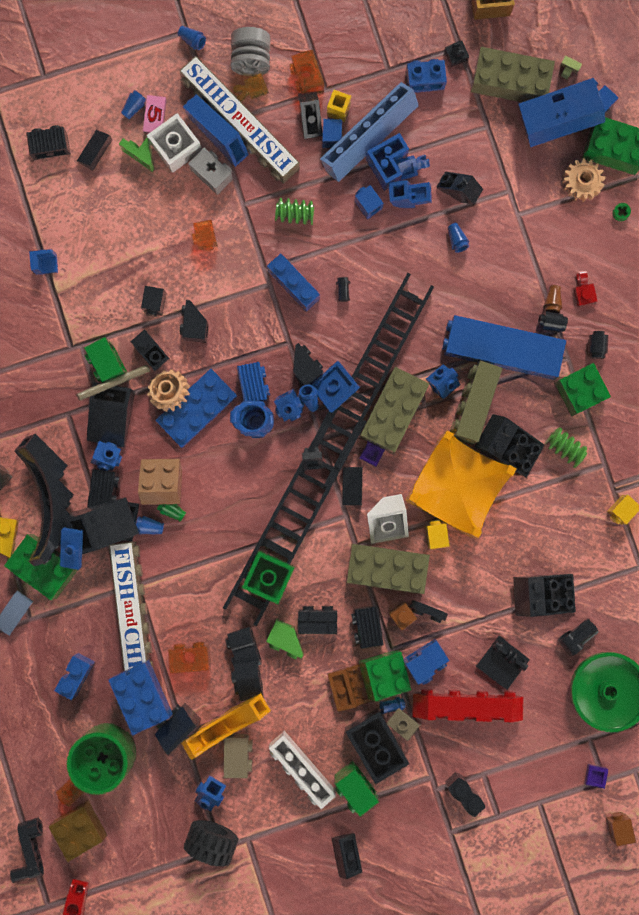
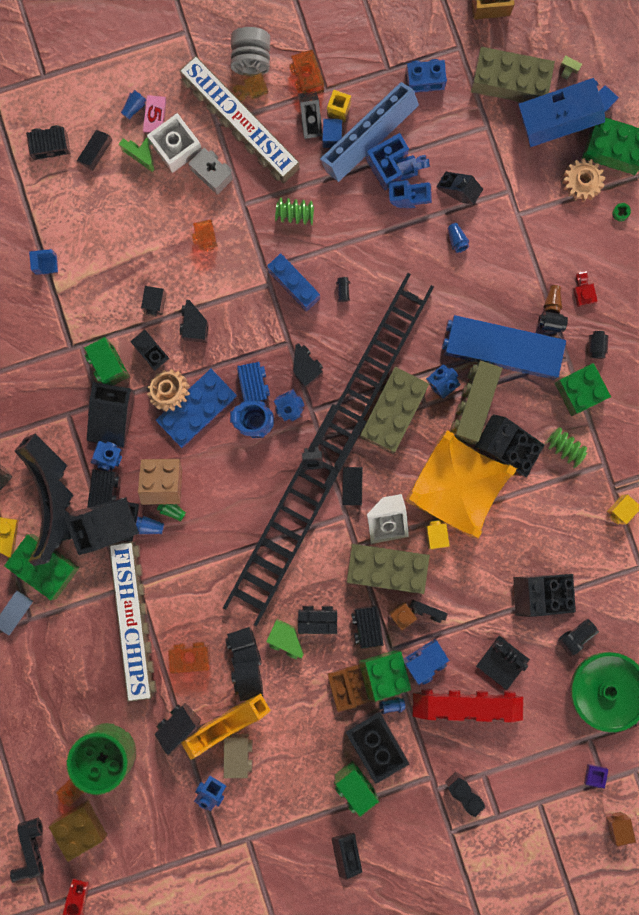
blue brick [54,653,95,700] -> none
blue plate [60,528,83,570] -> none
dark tan bar [76,365,150,401] -> none
blue piece [108,660,173,735] -> none
blue cone [178,26,206,50] -> none
blue slope [183,94,249,167] -> none
black tyre [183,820,239,866] -> none
green brick [242,551,295,604] -> none
white brick [269,731,336,809] -> none
blue cone [299,385,319,412] -> none
blue tile [311,361,360,413] -> none
blue brick [354,185,384,219] -> none
dark purple tile [359,441,385,467] -> none
dark tan bracket [387,708,421,741] -> none
black tile [444,41,469,67] -> none

